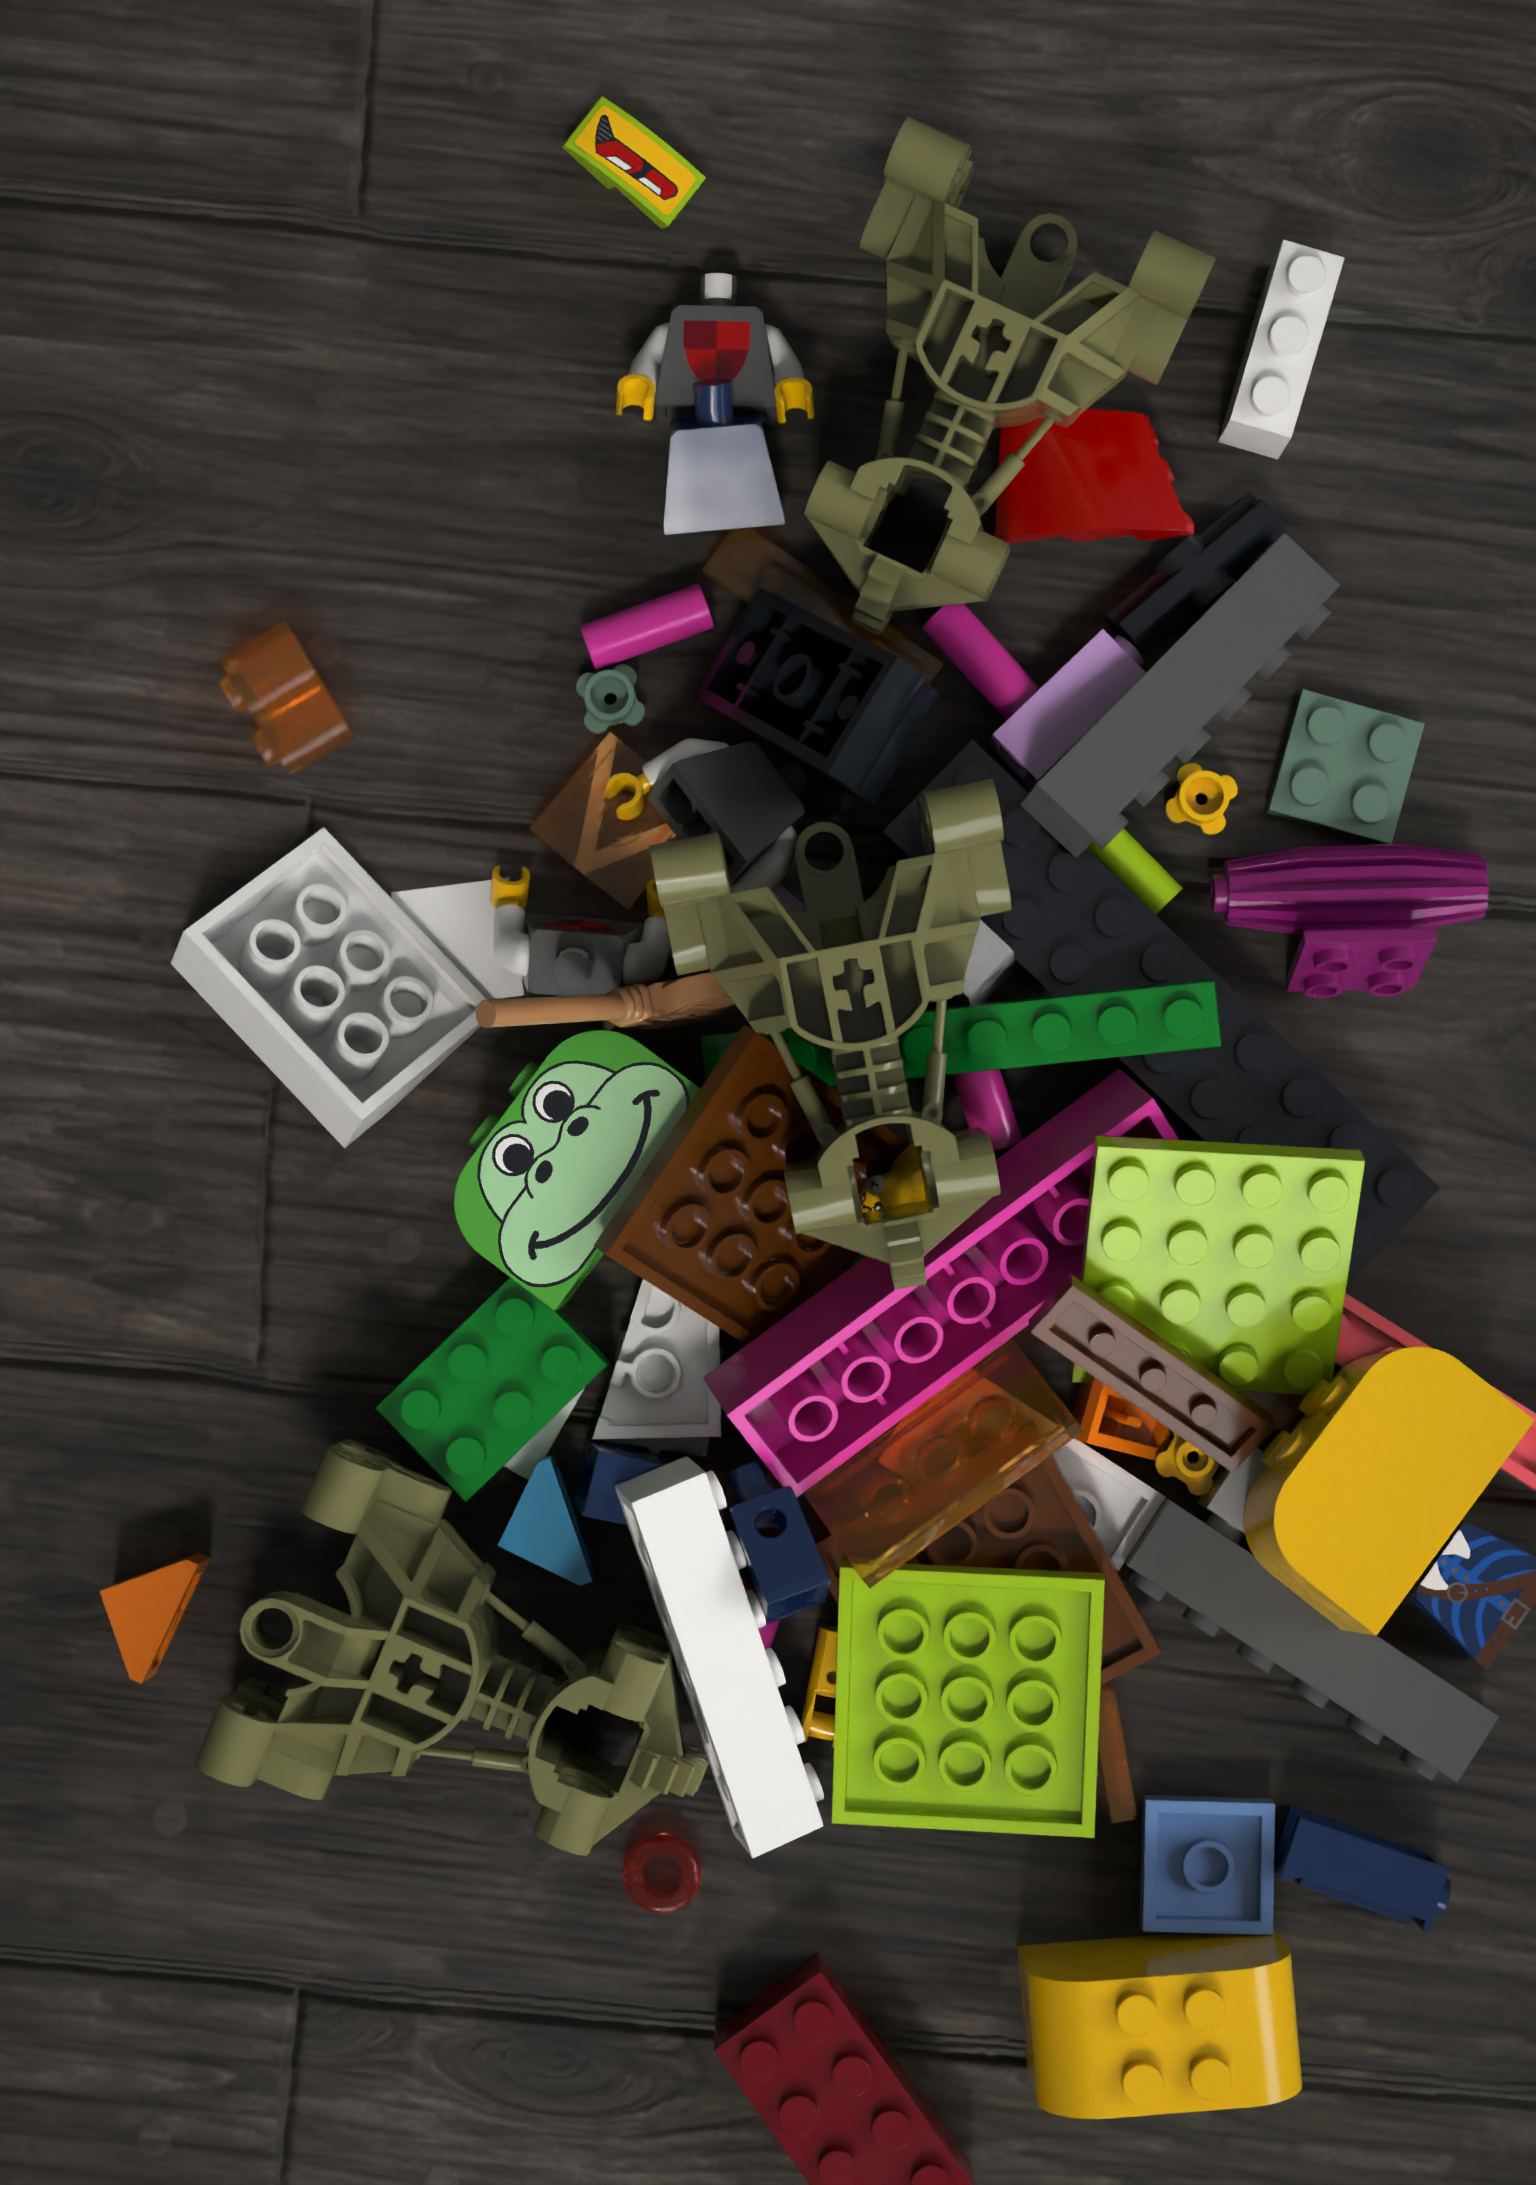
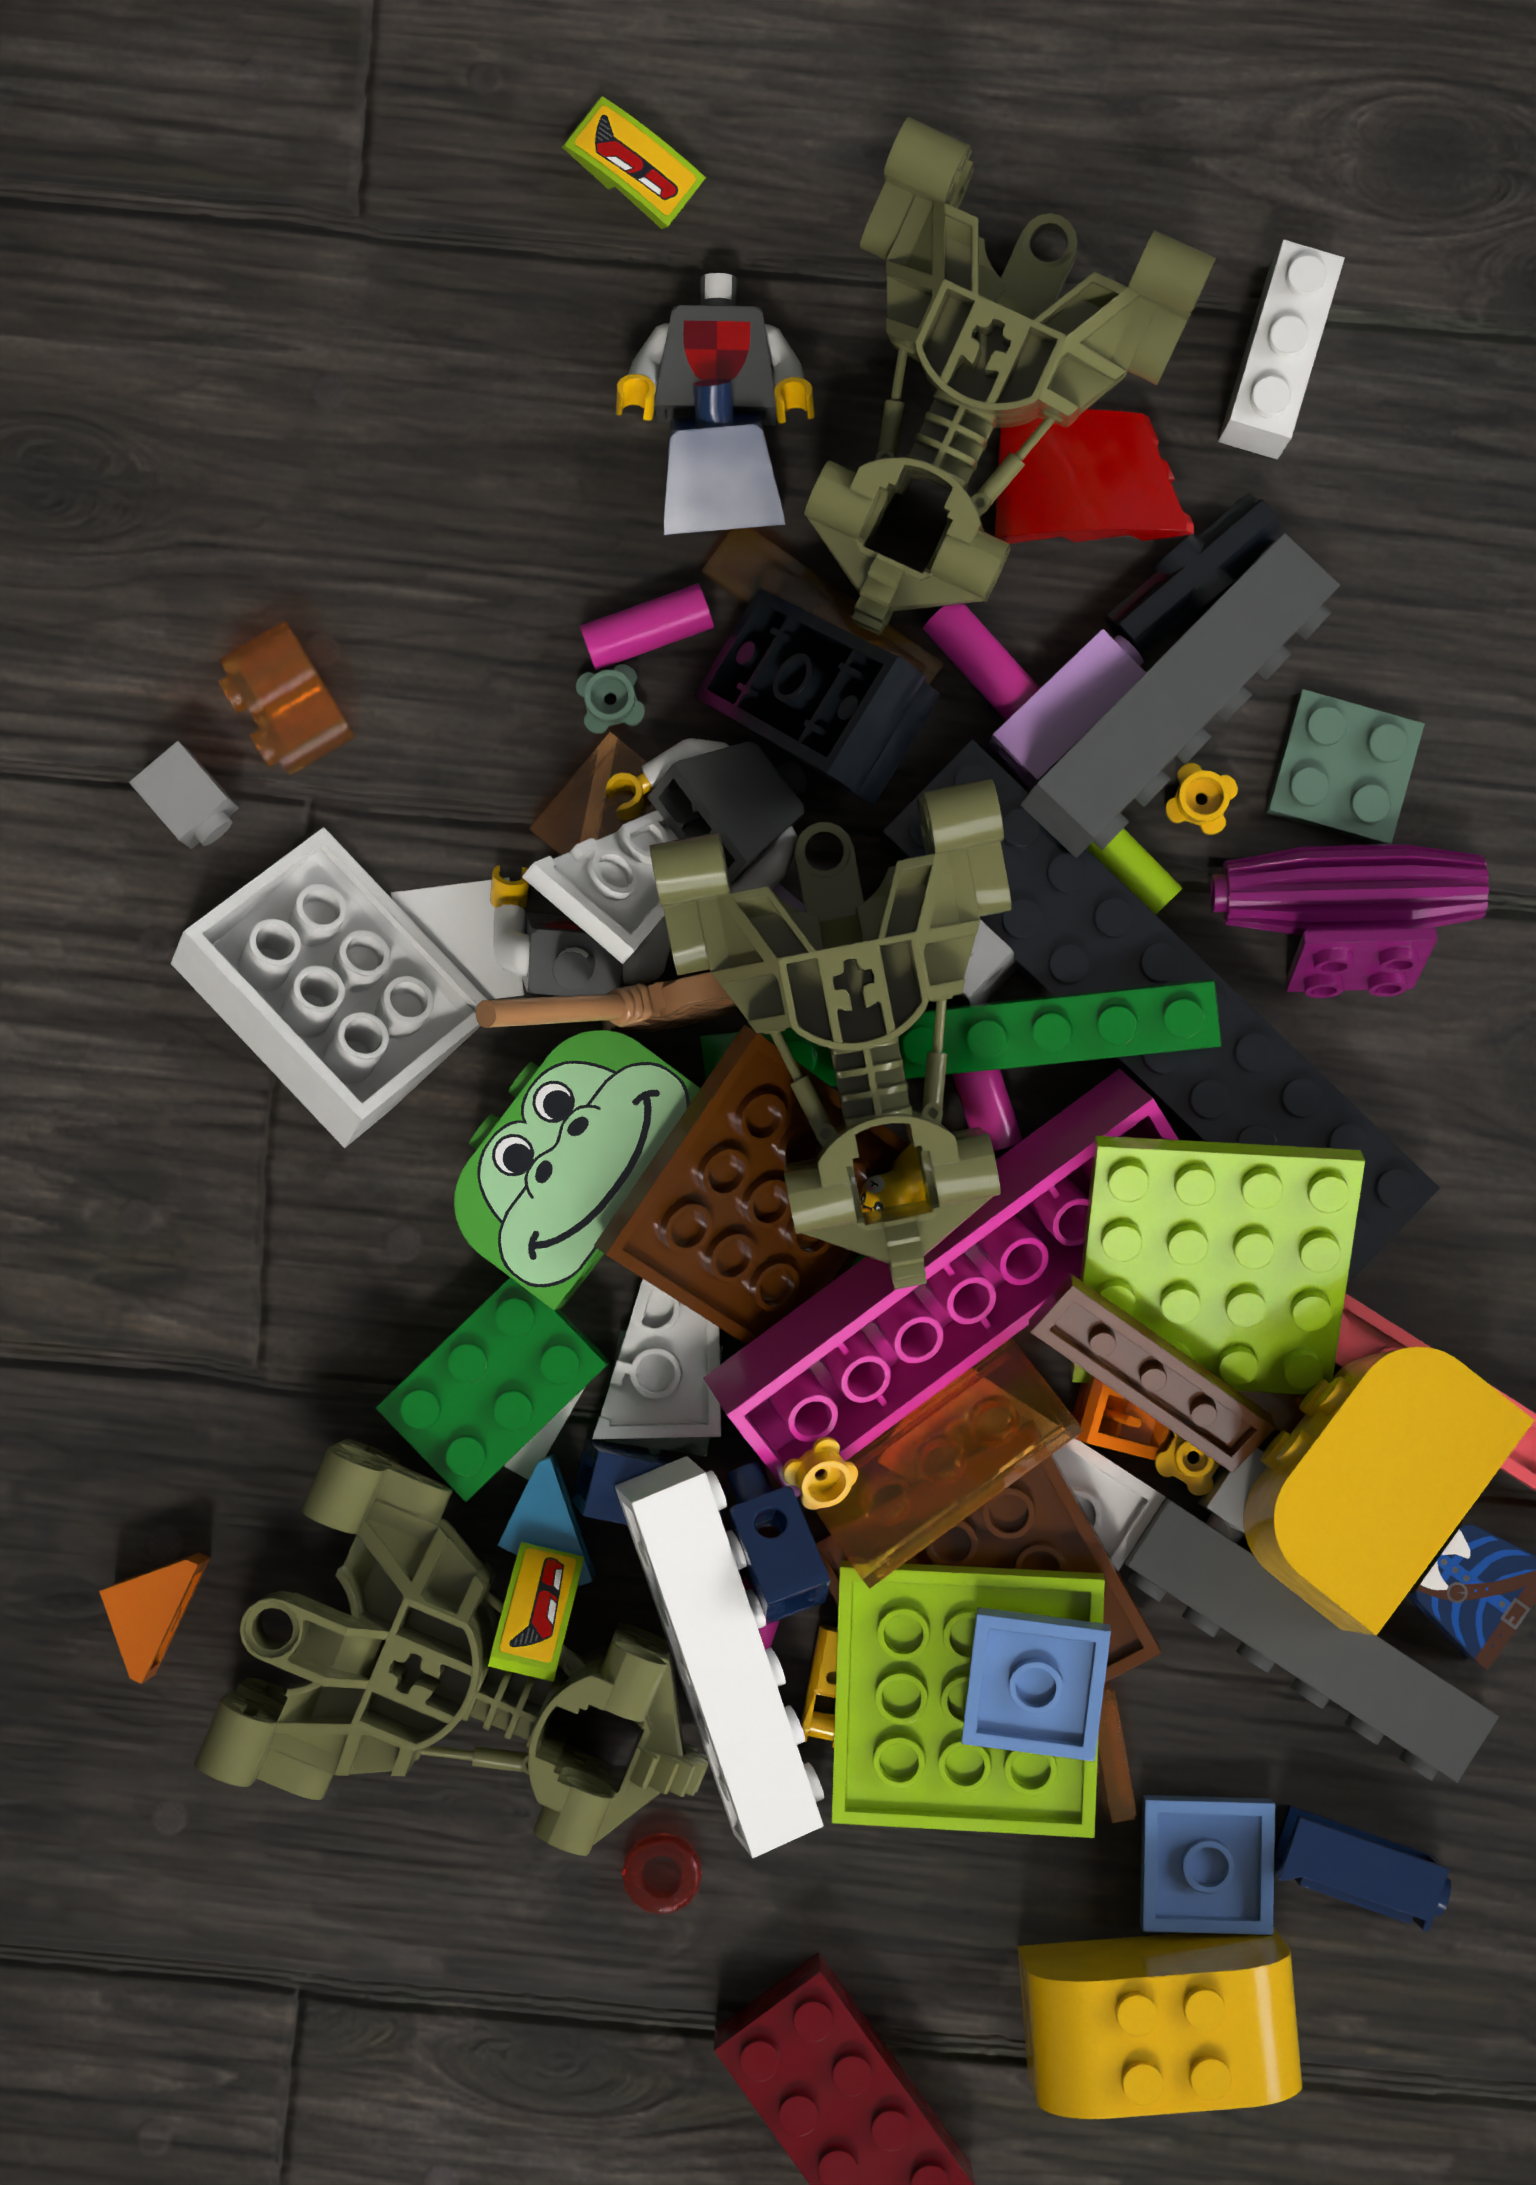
none -> light grey brick [129,741,239,849]
none -> slope [488,1542,585,1682]
none -> white wing [522,810,679,964]
none -> yellow plate [782,1437,858,1510]
none -> medium blue plate [962,1607,1111,1762]

